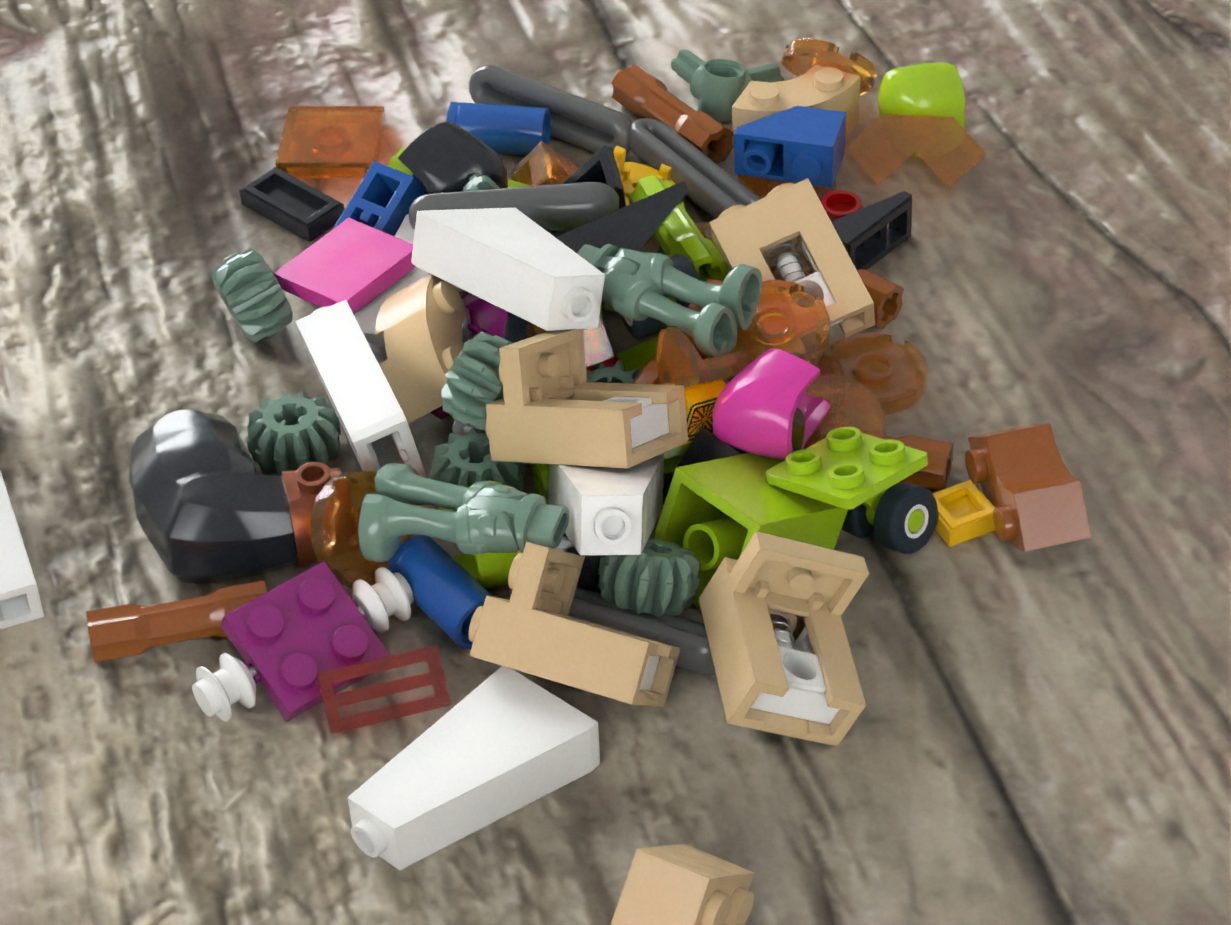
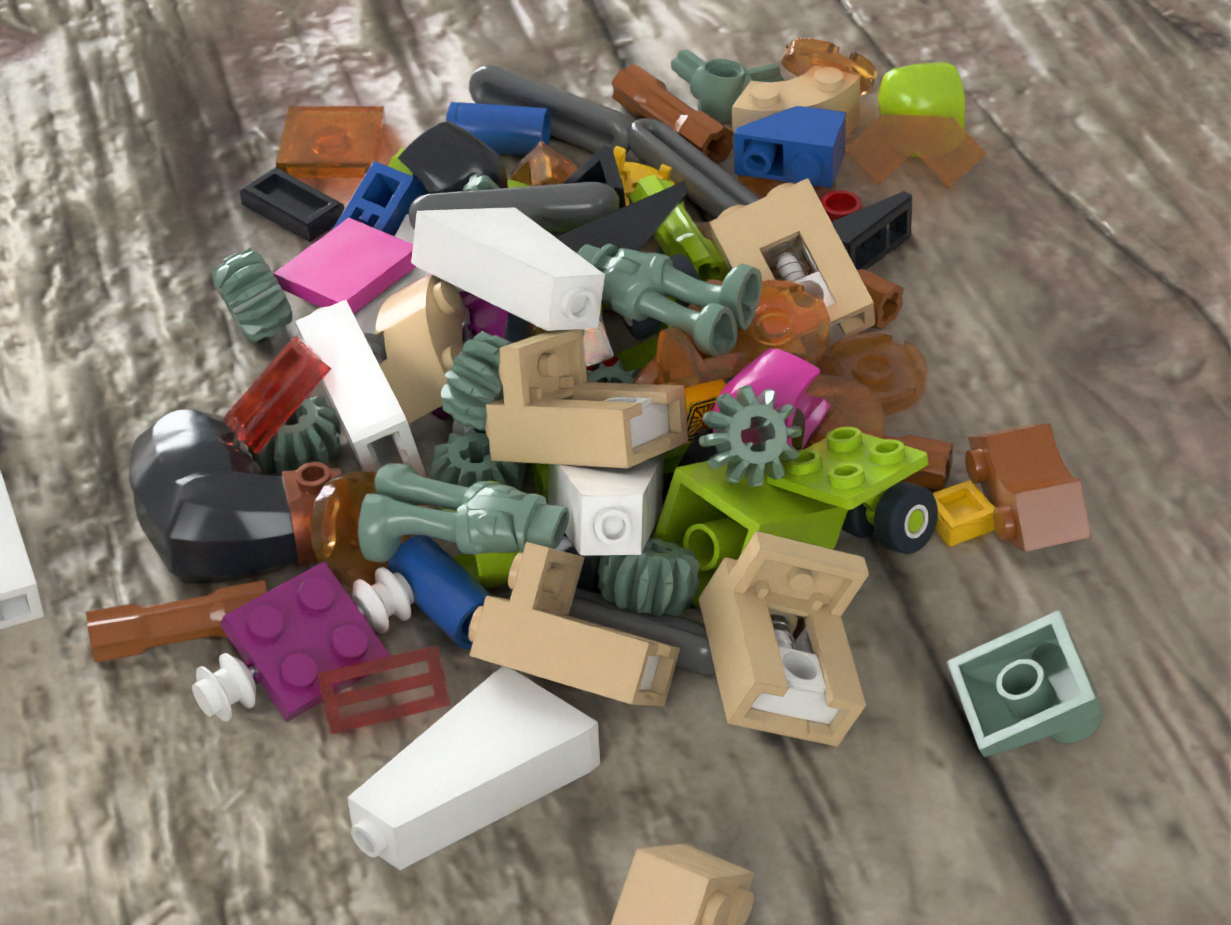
none -> clear red tile [222,335,332,453]
none -> sand green gear [699,385,802,487]
none -> sand green slope [947,610,1104,757]

